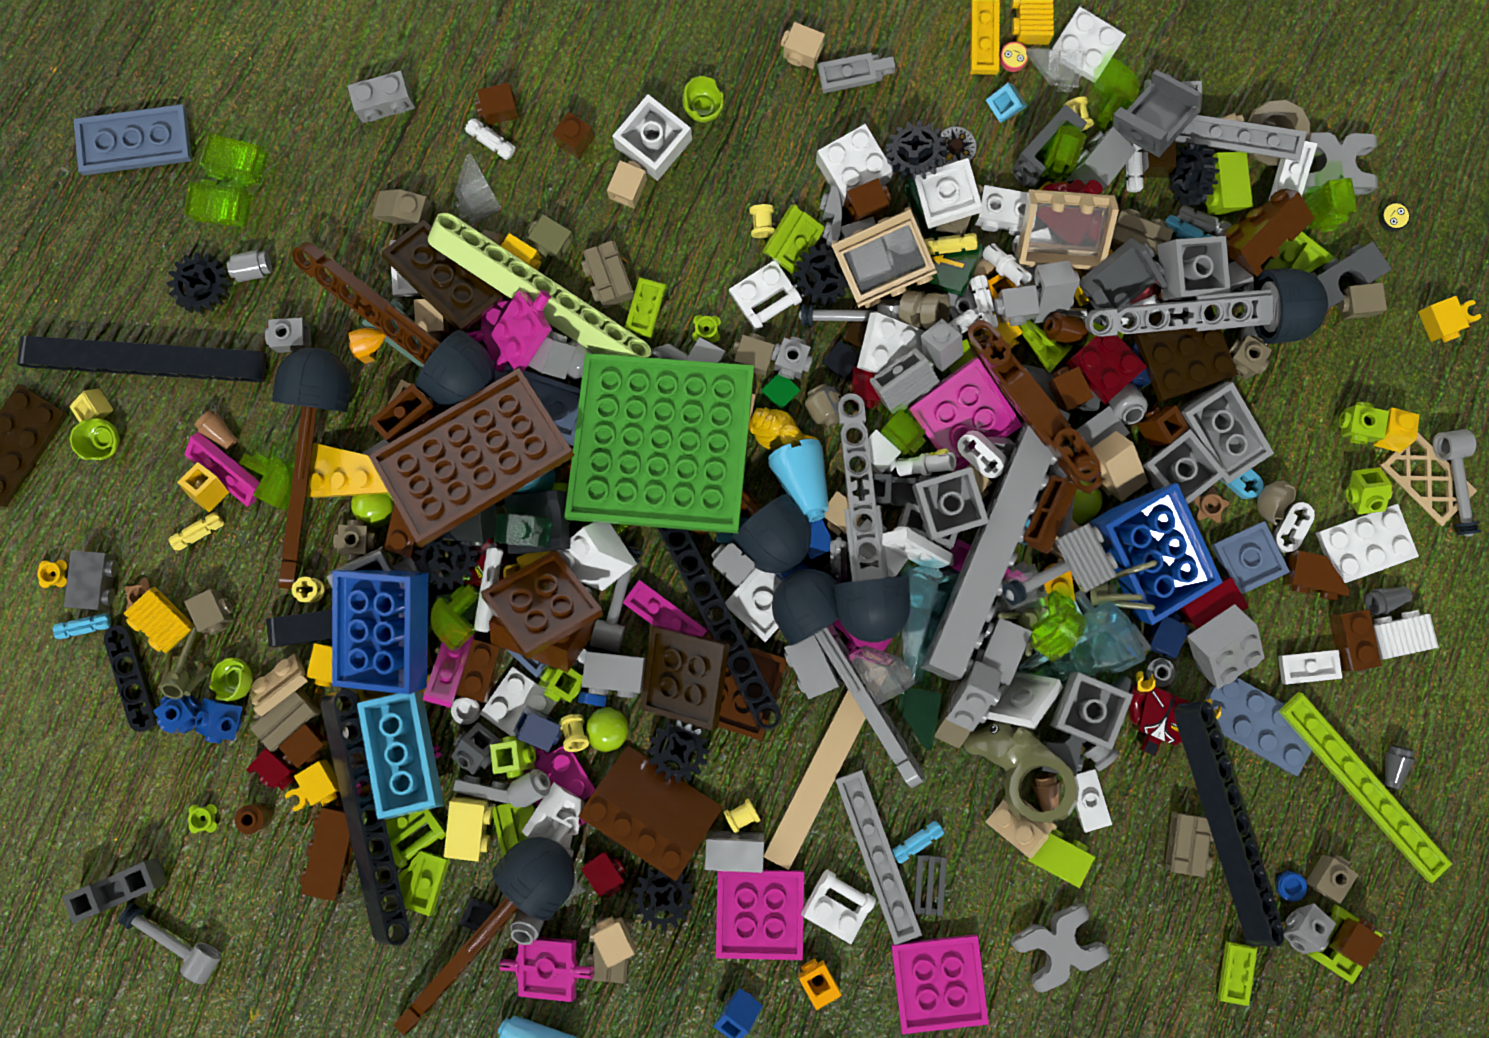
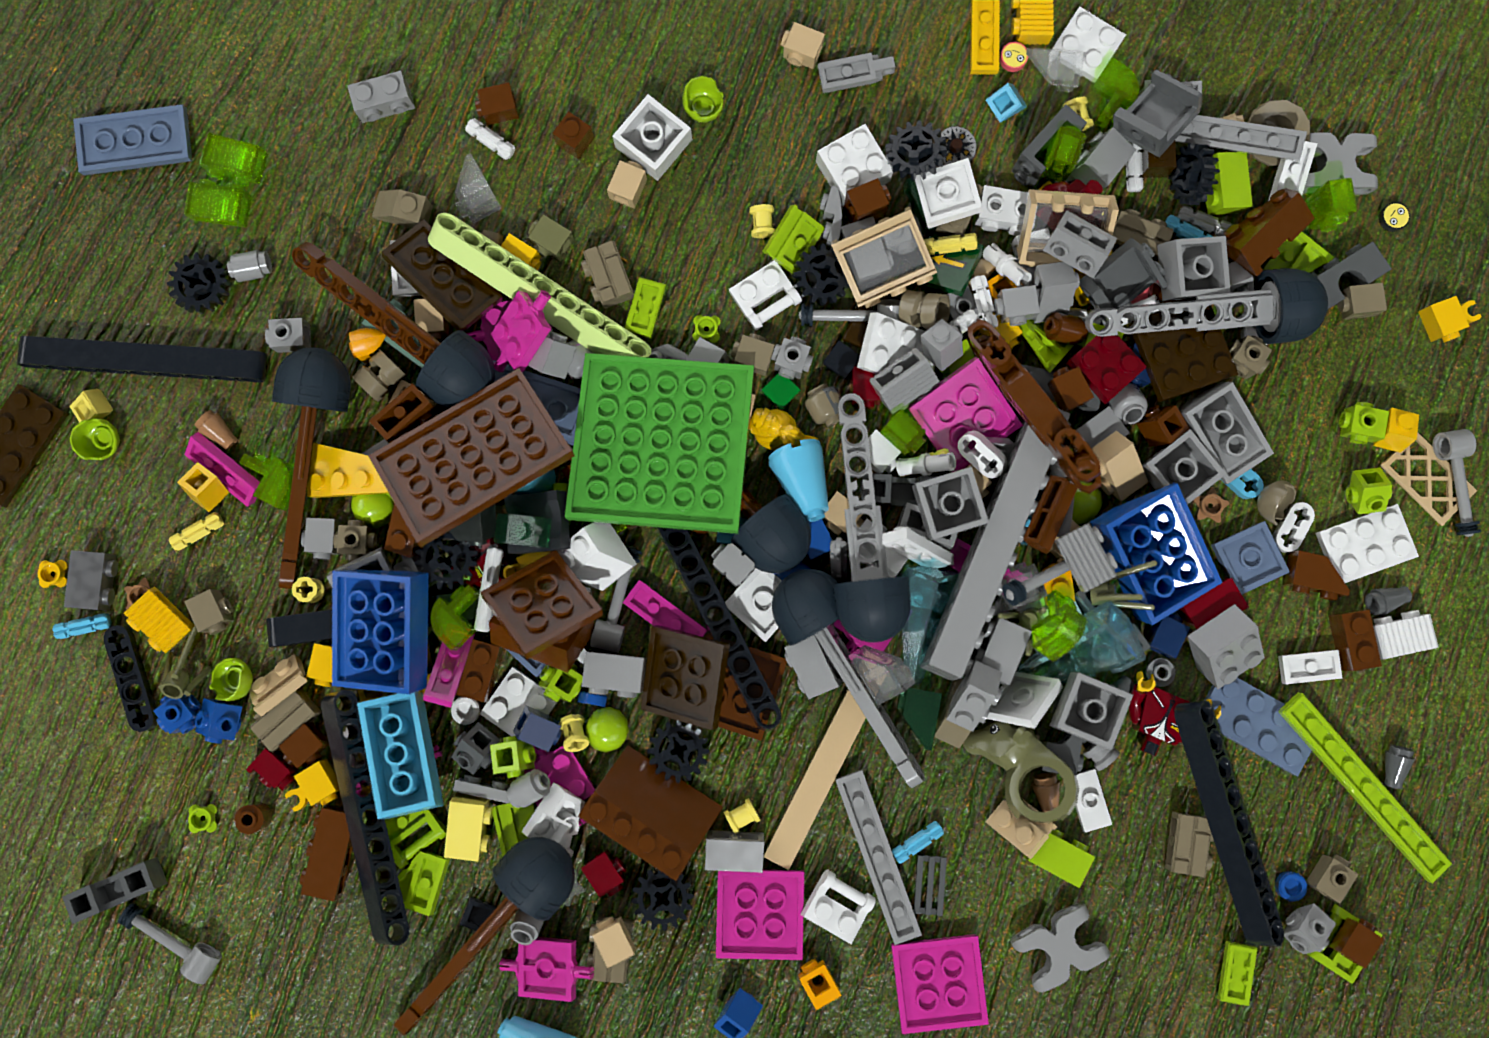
none -> light grey brick [301,518,342,560]
none -> dark tan wheel [352,349,406,402]
none -> light grey brick [1043,210,1117,278]

